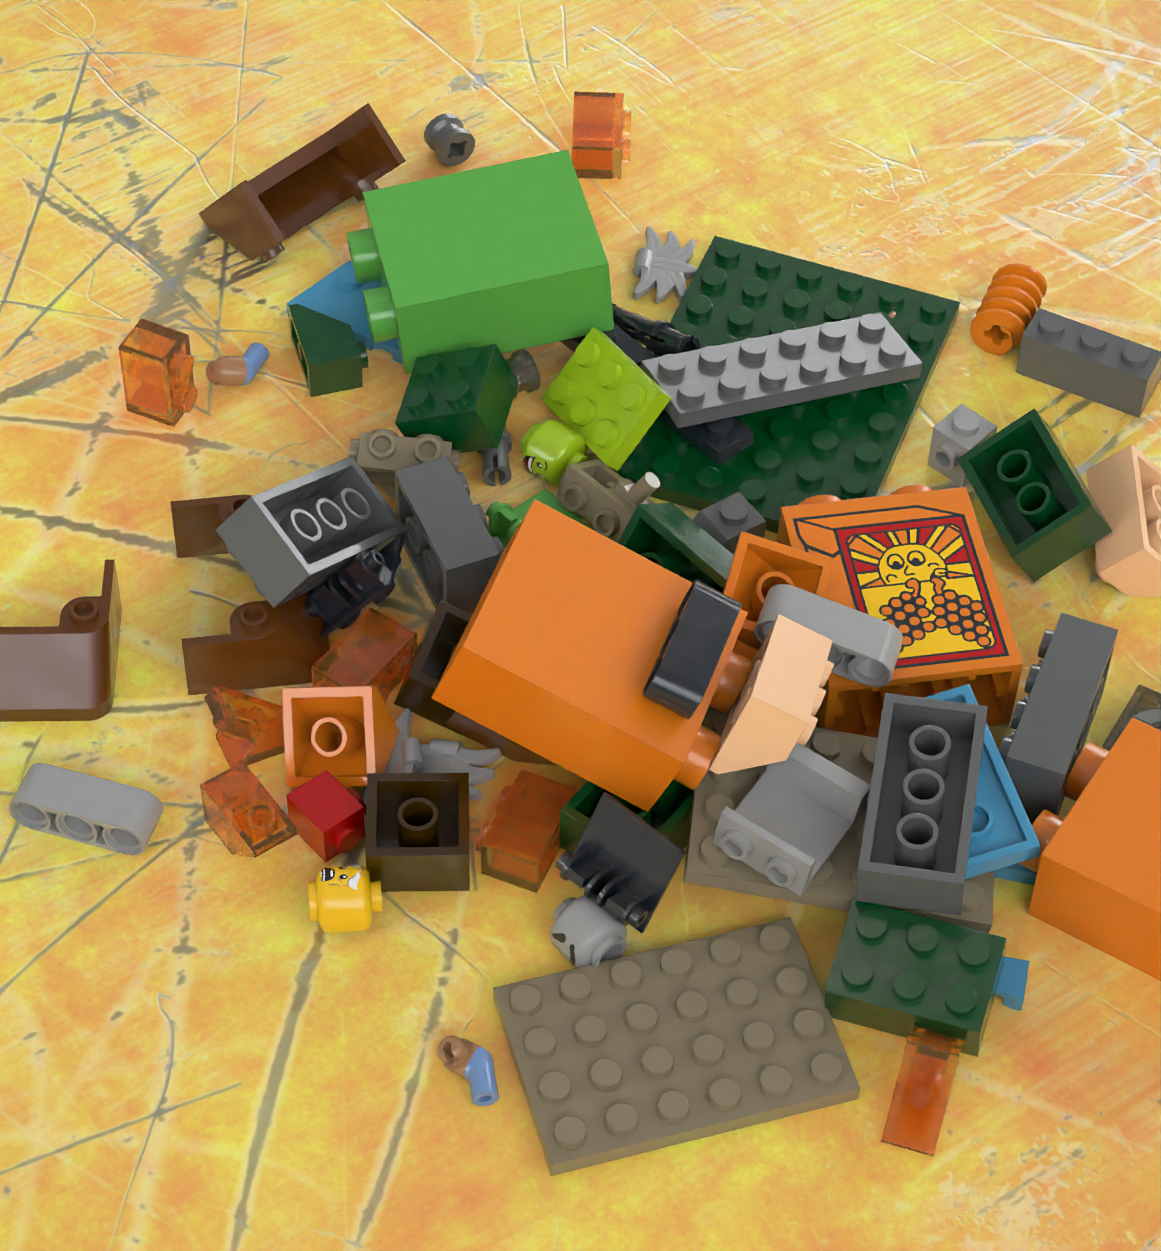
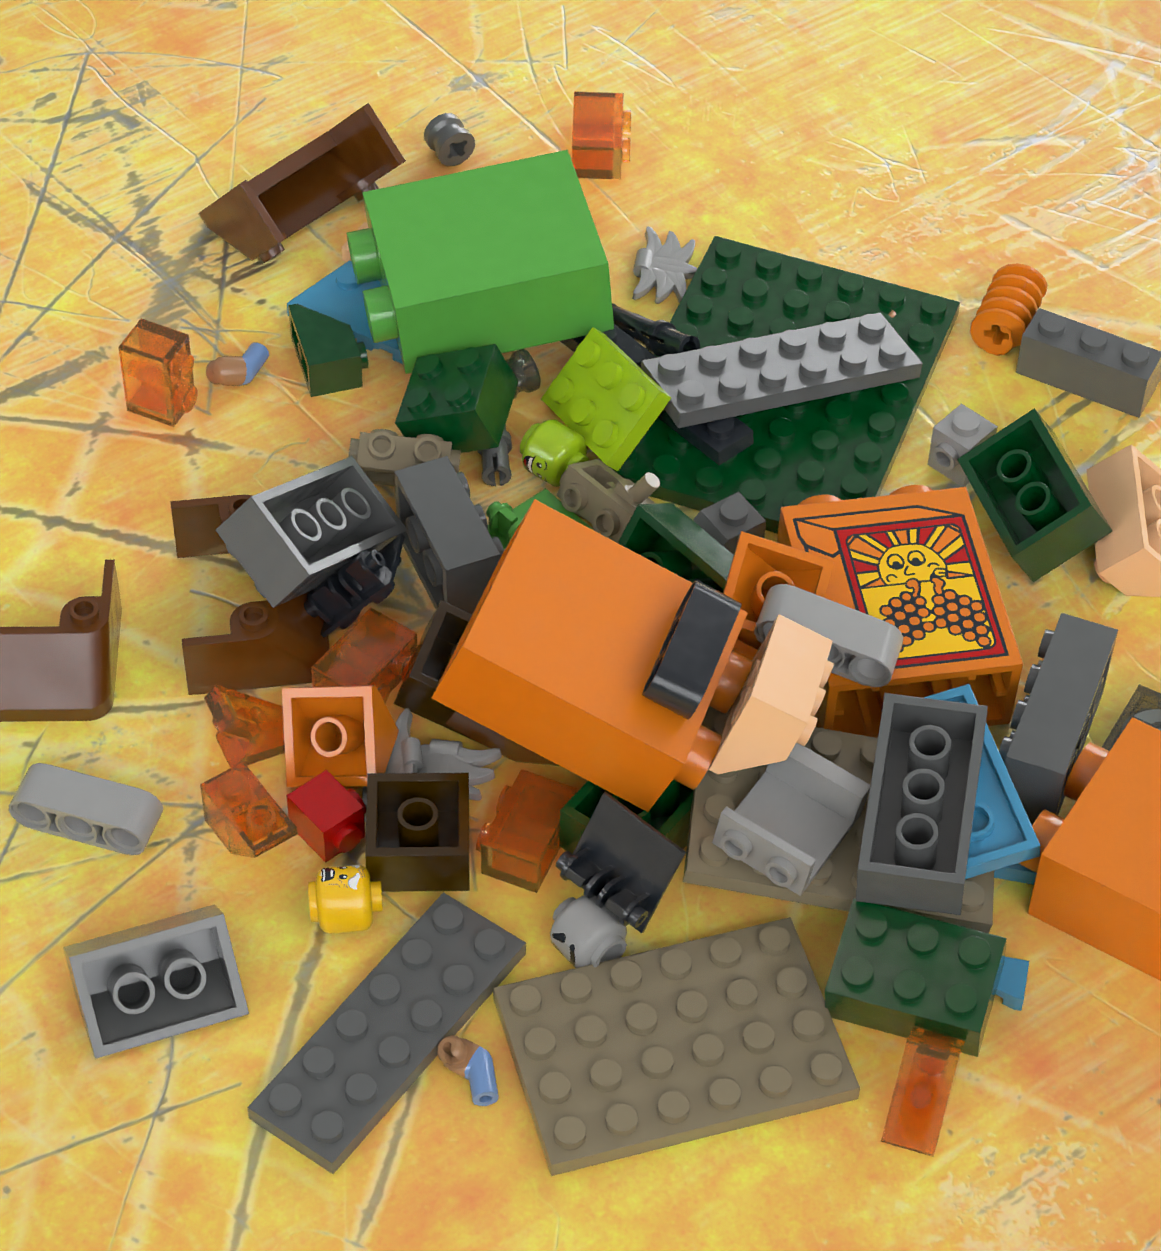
none -> slope [63,904,249,1059]
none -> dark grey plate [247,892,526,1174]

